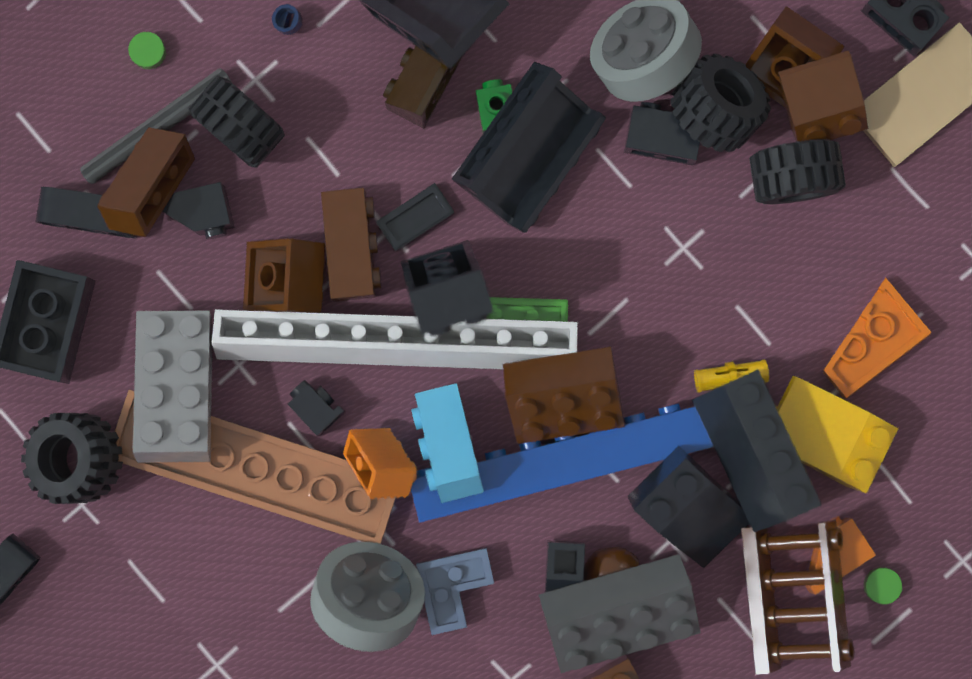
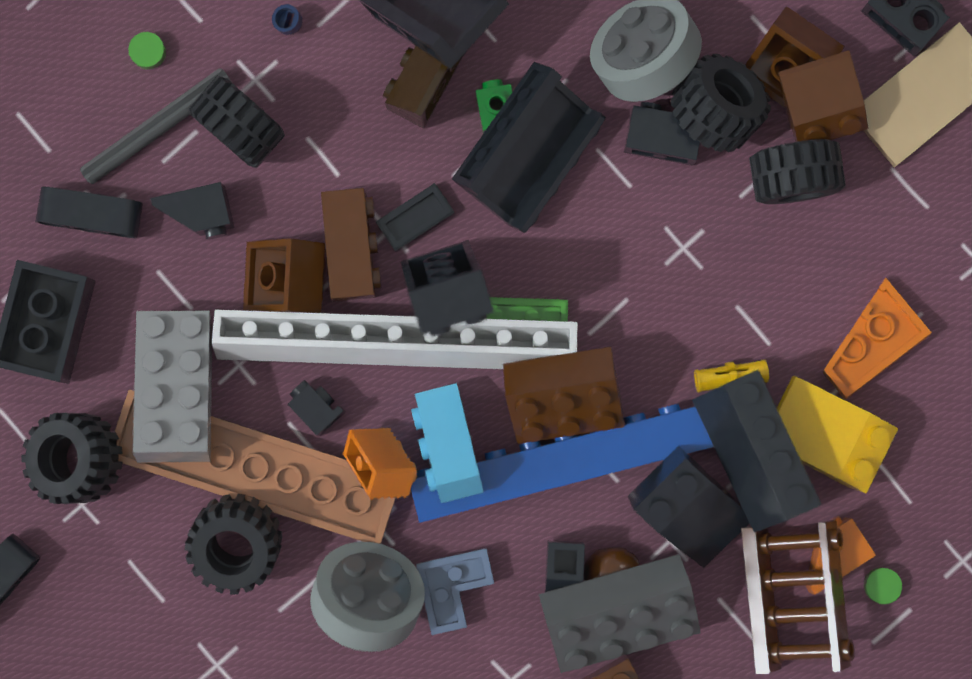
reddish brown brick [97,127,195,237] -> none
none -> black tyre [185,494,283,595]

